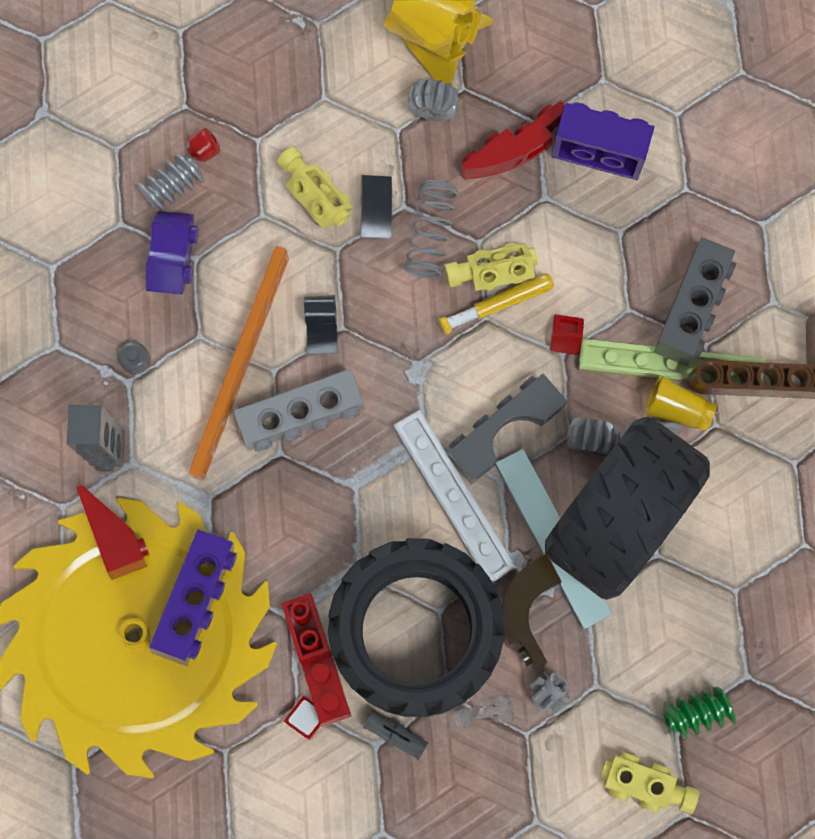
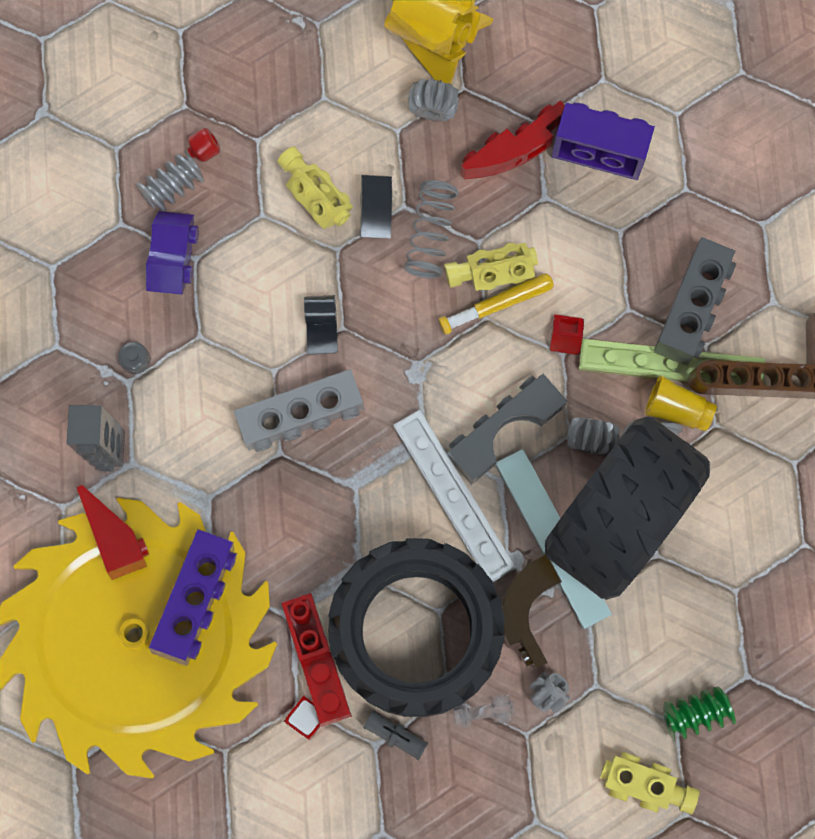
orange tile [189,246,289,481] -> none

